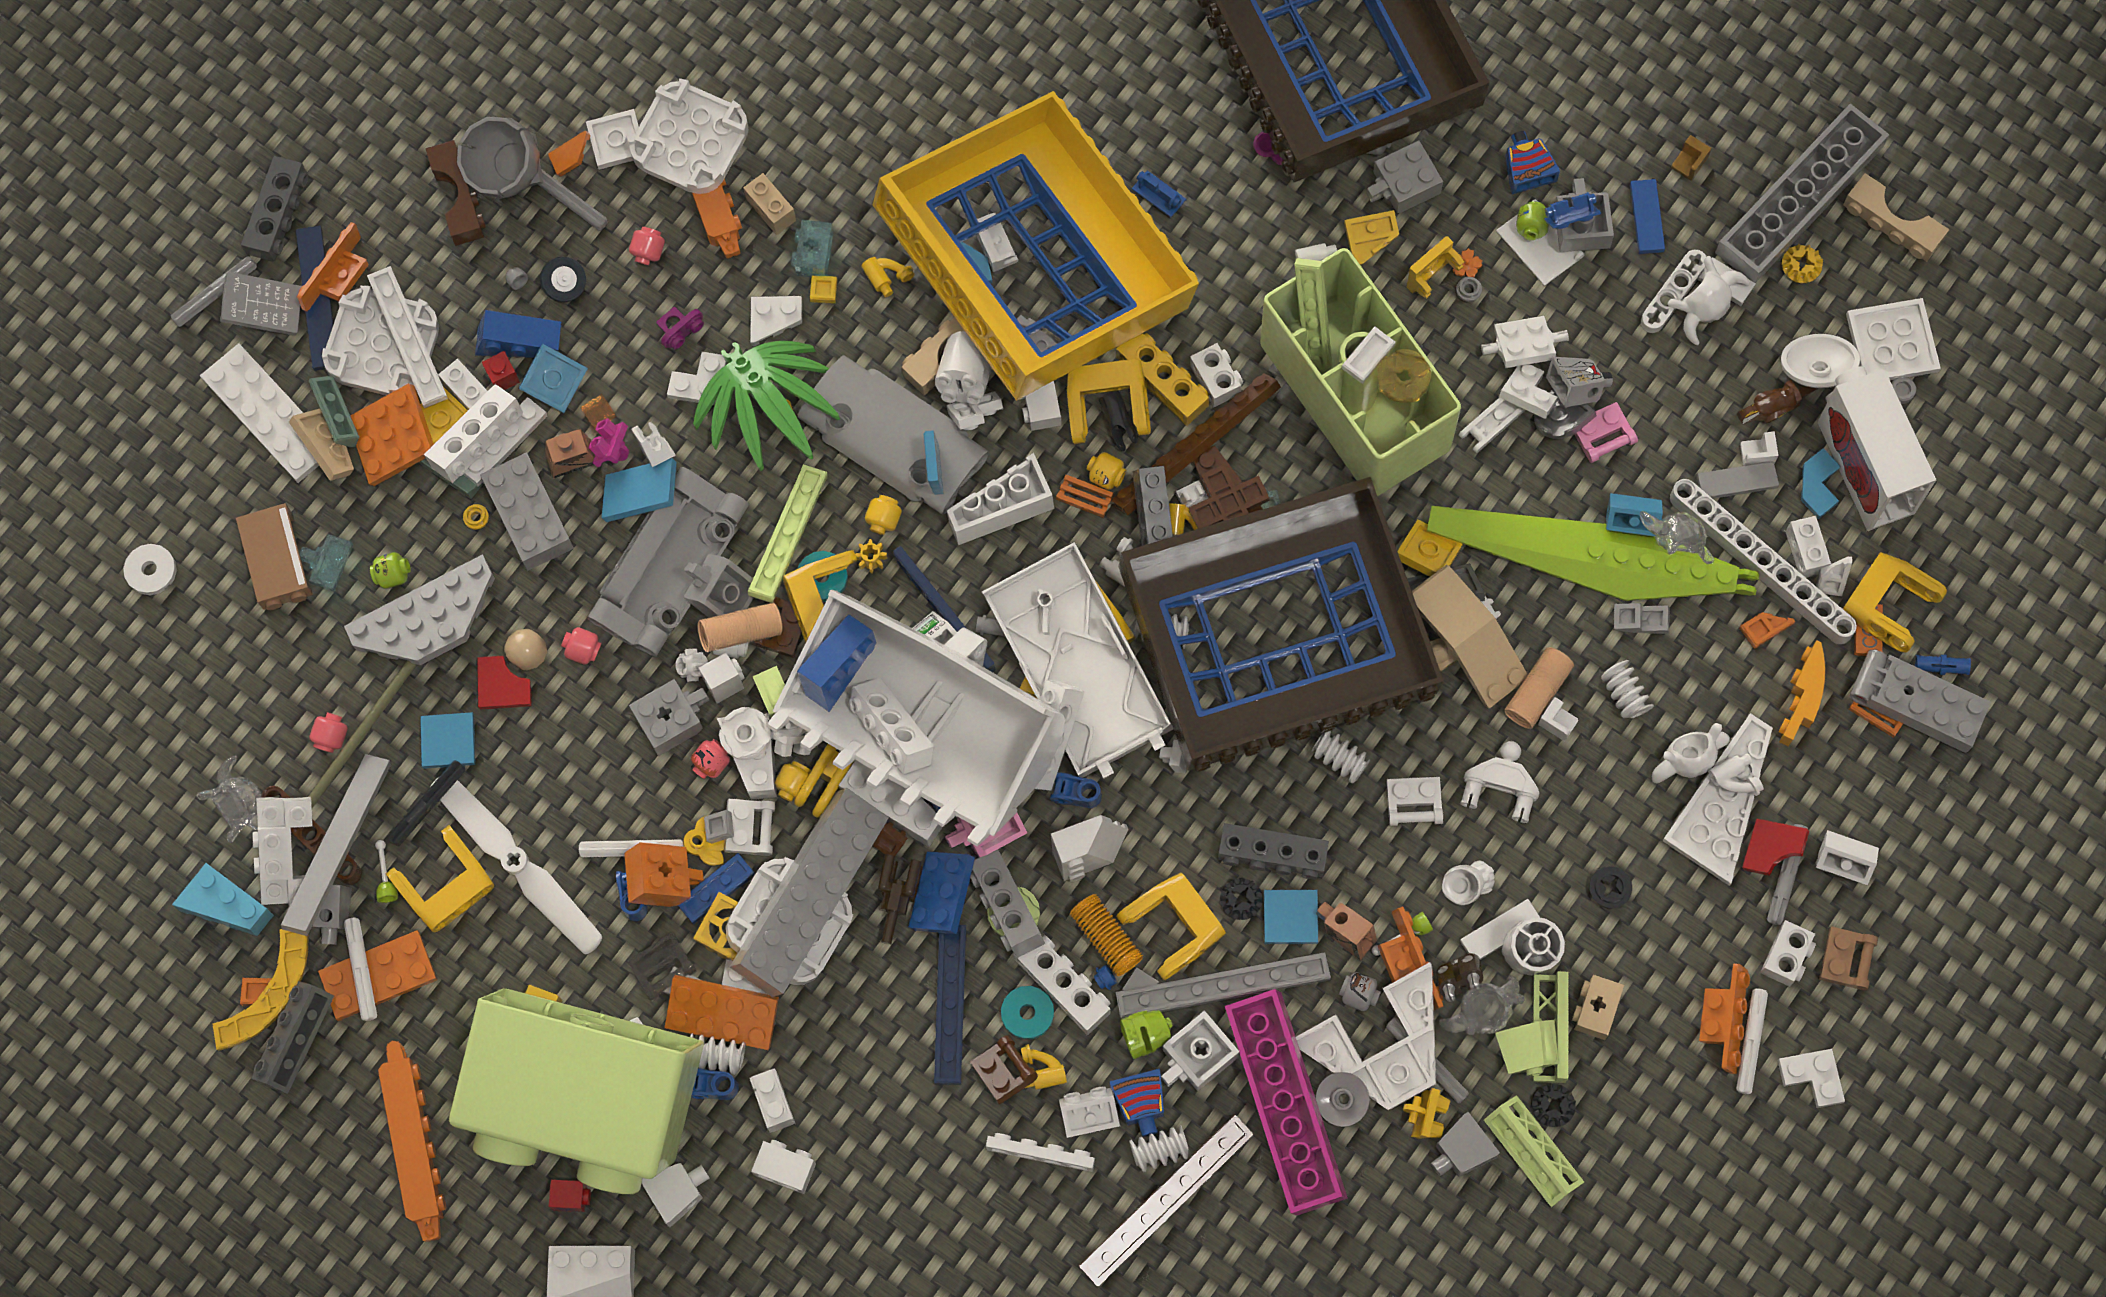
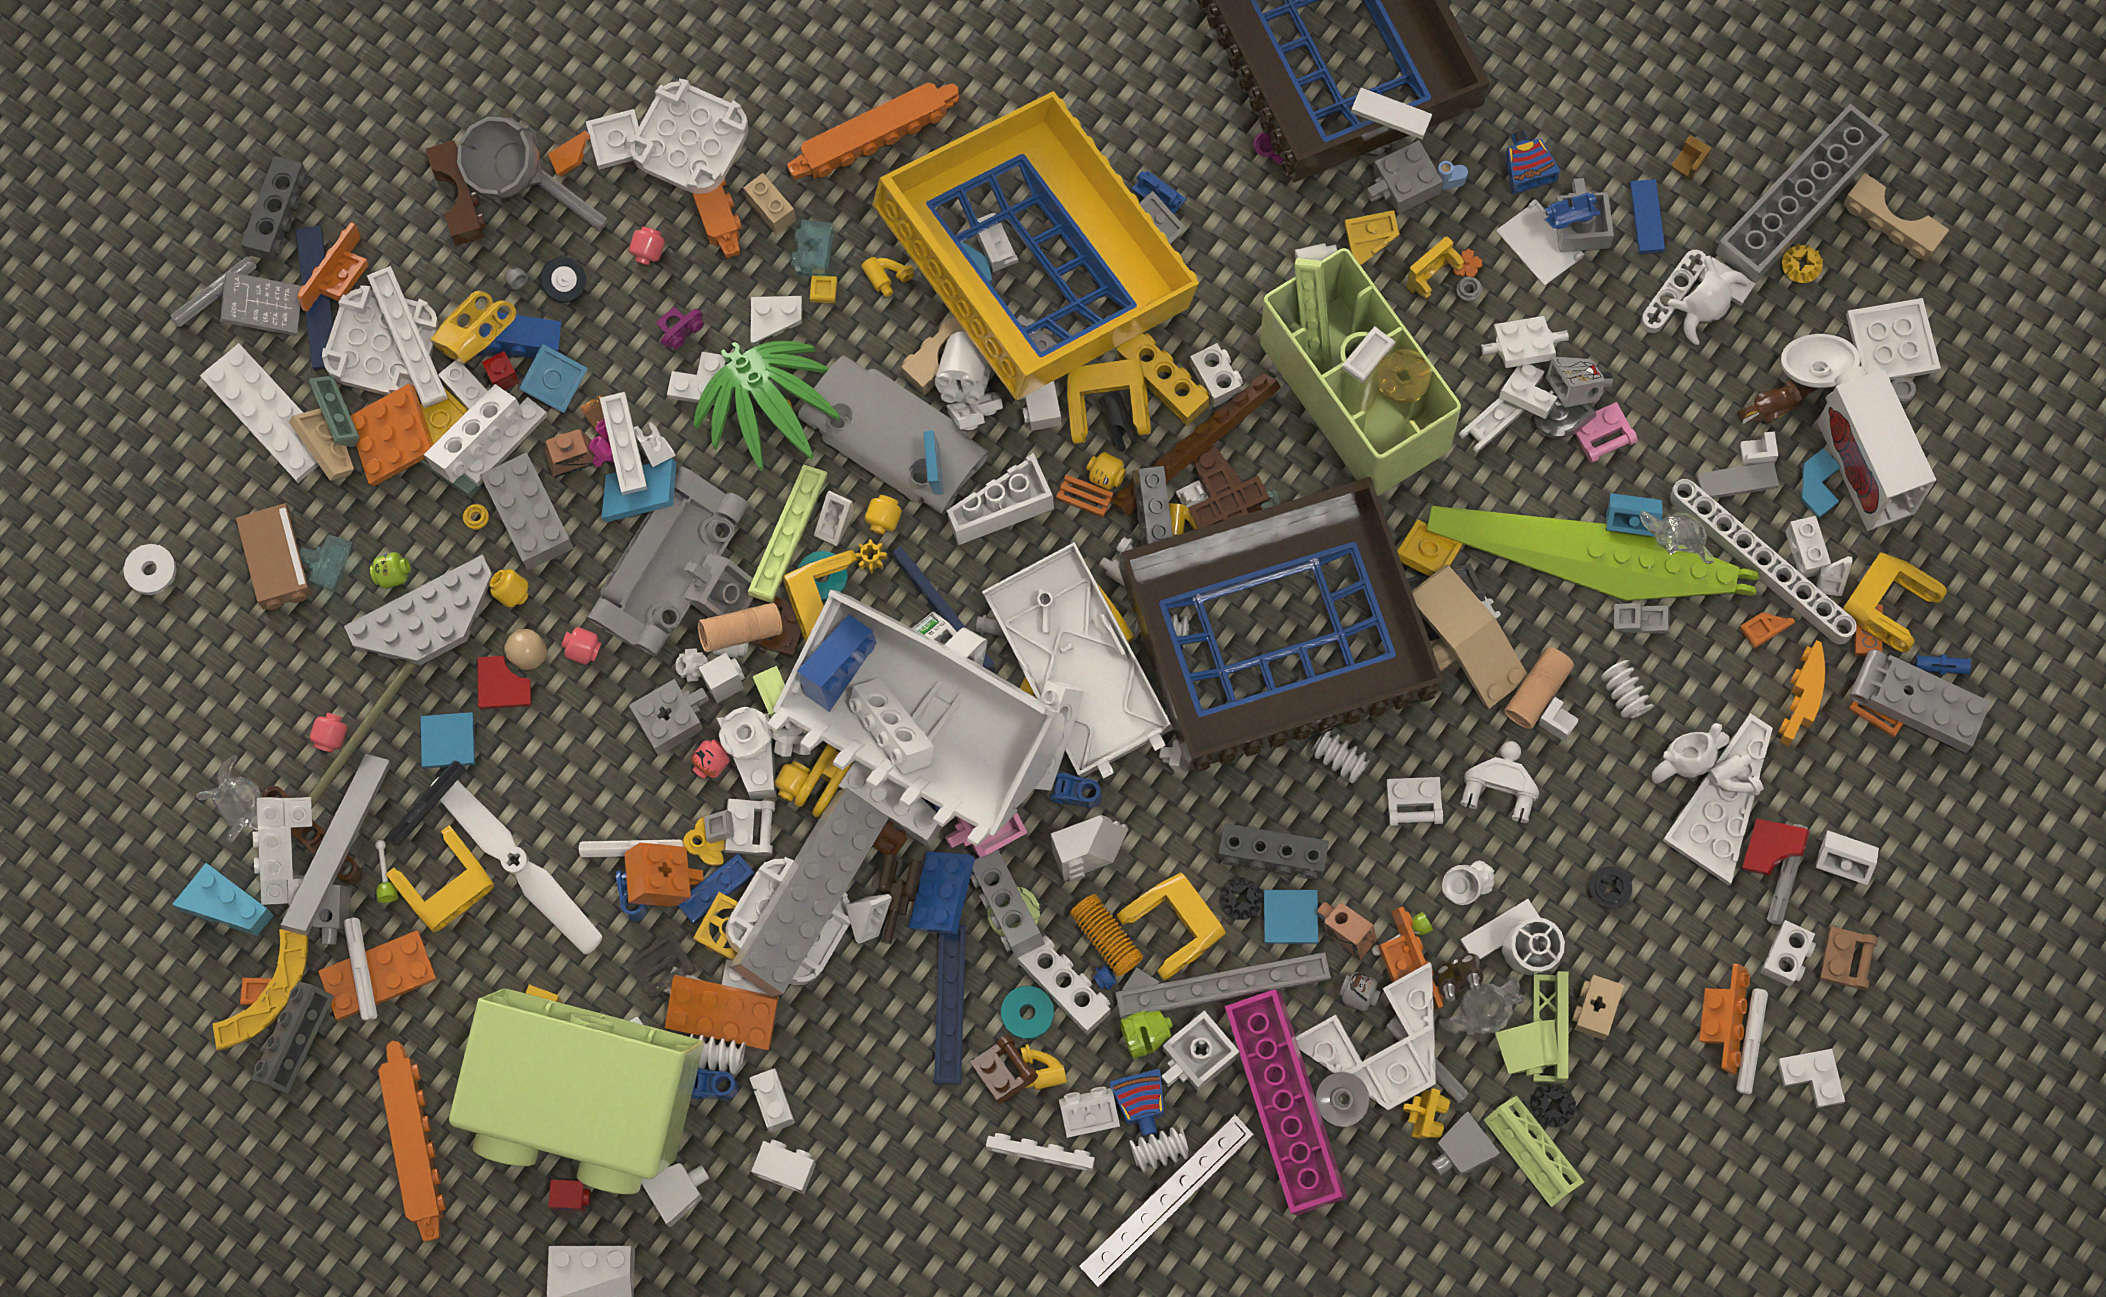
lime head [1516,201,1549,240] -> none
none -> yellow connector [430,291,516,364]
none -> yellow head [490,569,529,607]
none -> white plate [600,392,648,495]
none -> orange hinge [787,83,960,180]
none -> white slope [814,491,855,546]
none -> white slope [846,894,892,944]
none -> light grey hinge [1139,191,1186,244]
none -> white tile [1351,88,1432,139]
none -> light blue piece [1438,161,1469,190]

